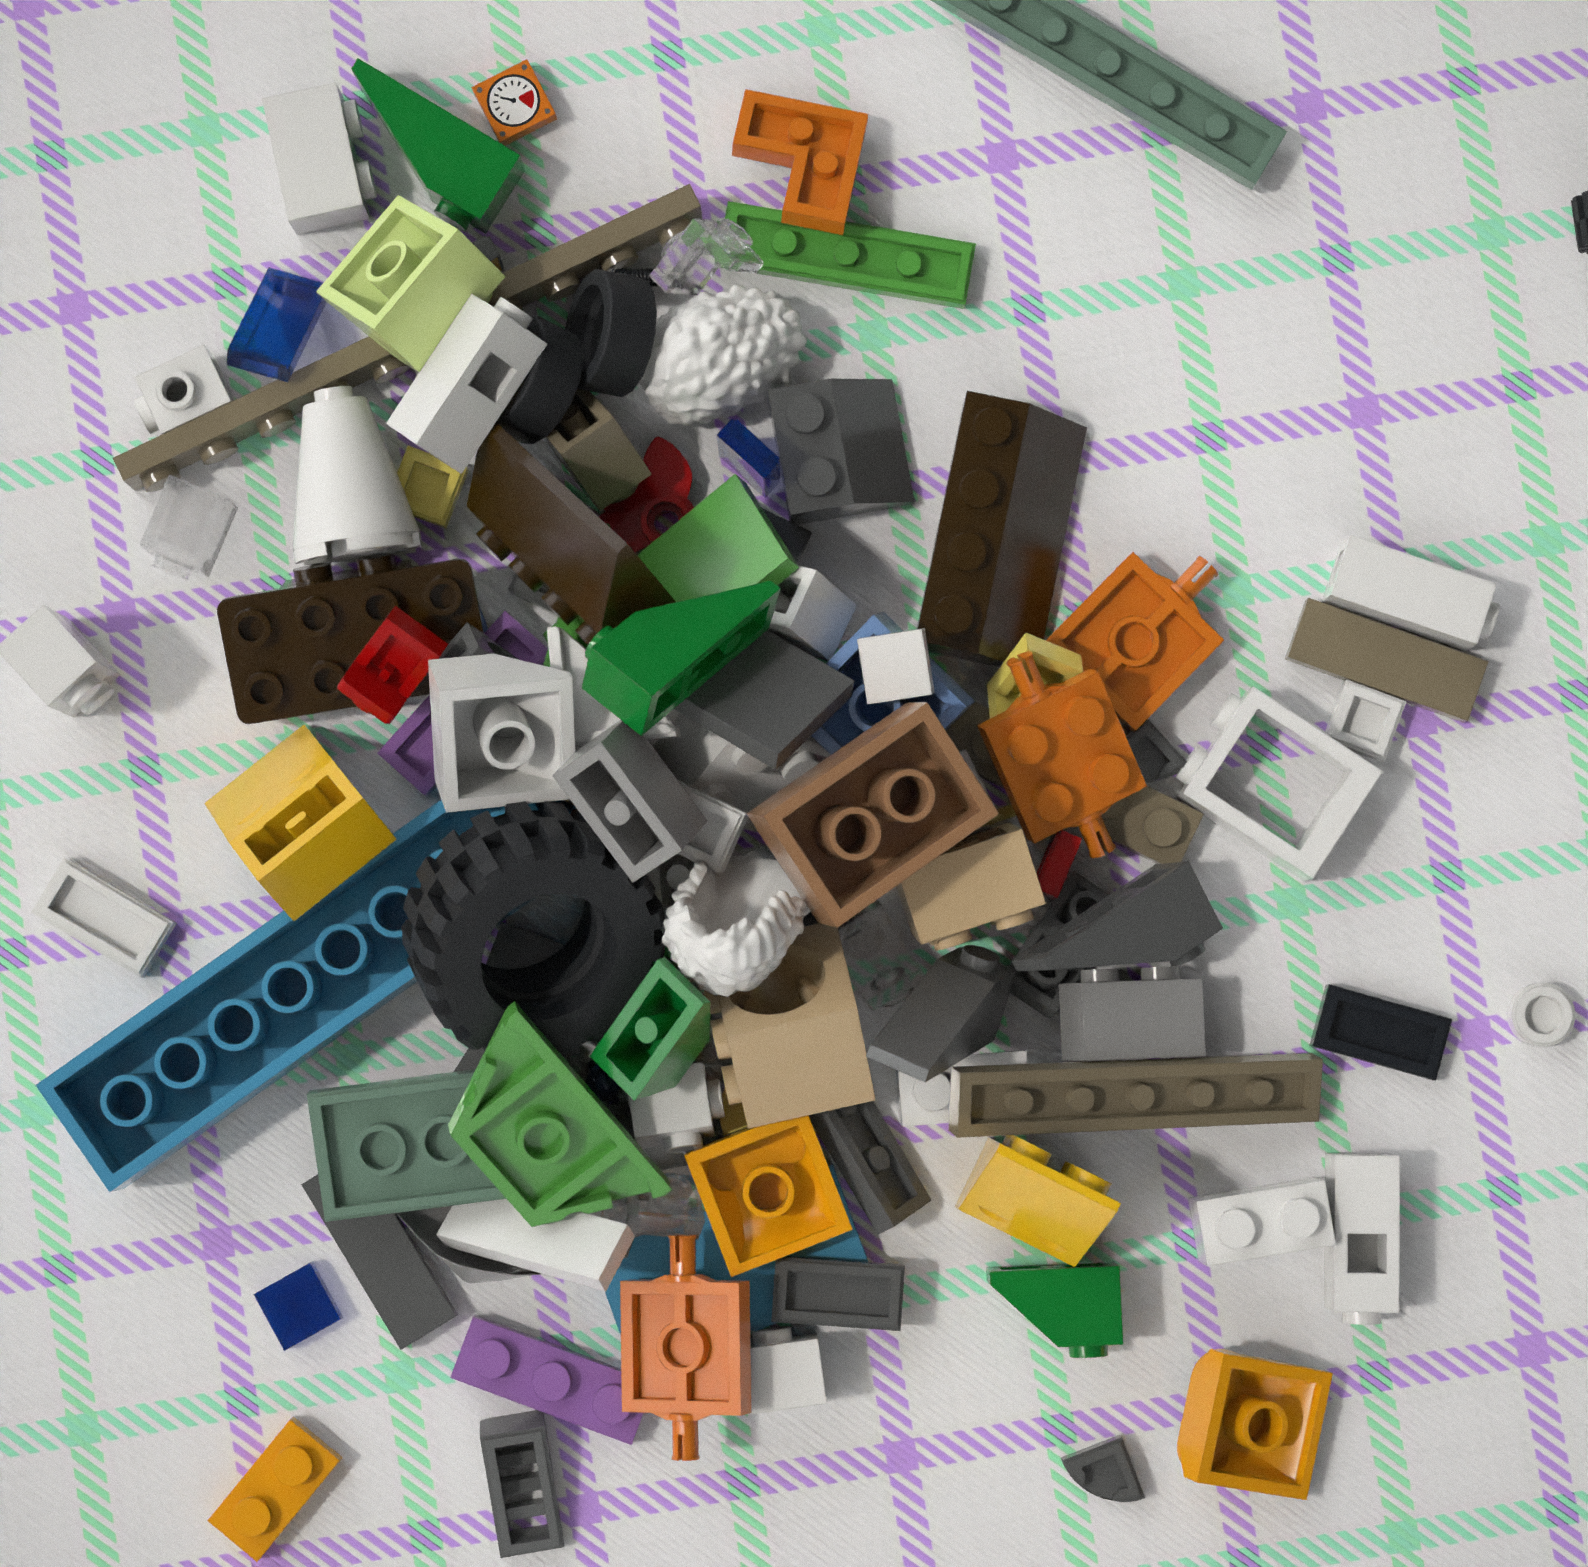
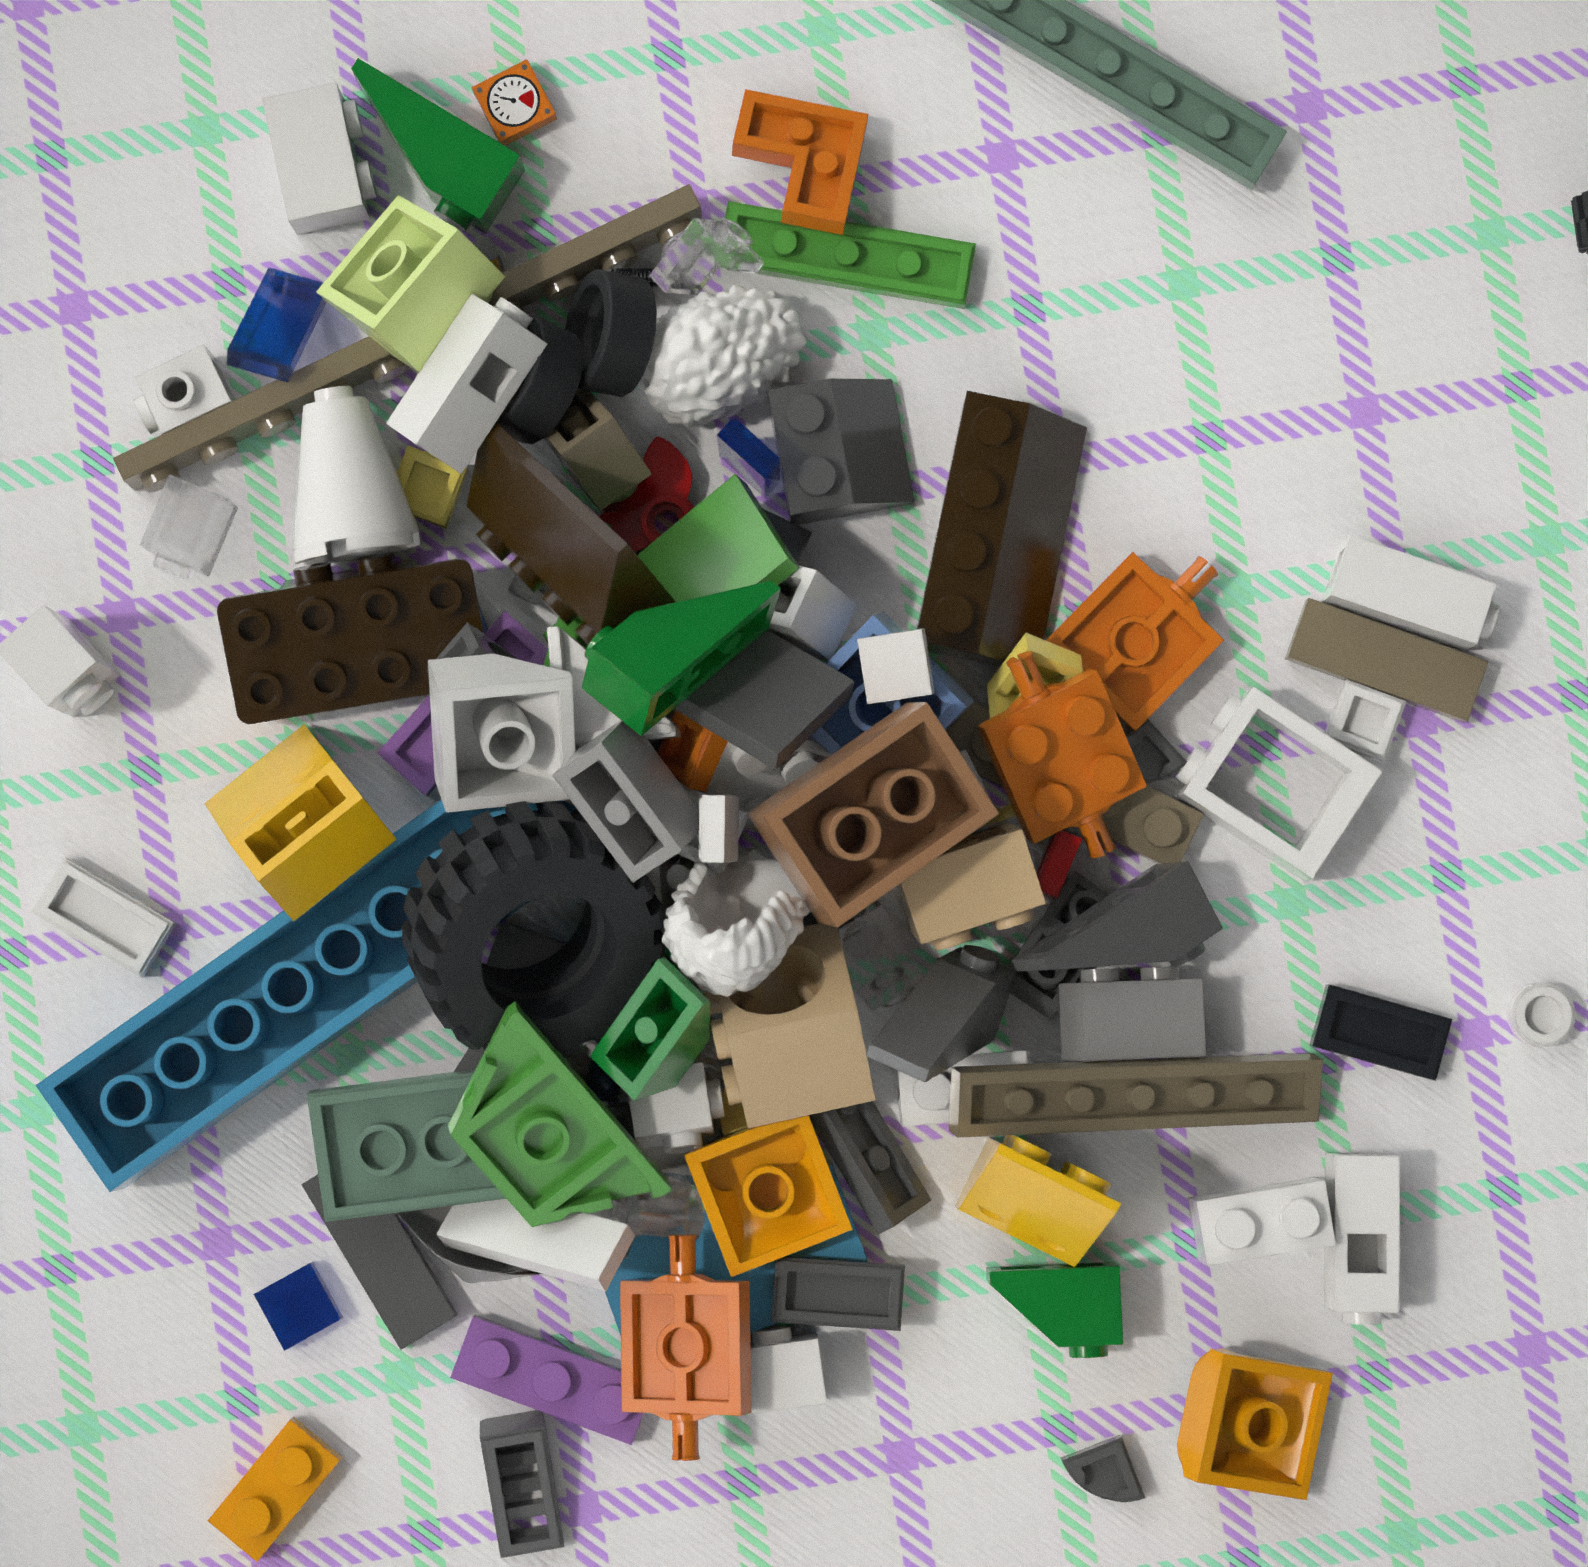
red bracket [337,606,448,724] -> none
none -> orange tile [657,710,728,792]
none -> white tile [699,795,739,863]

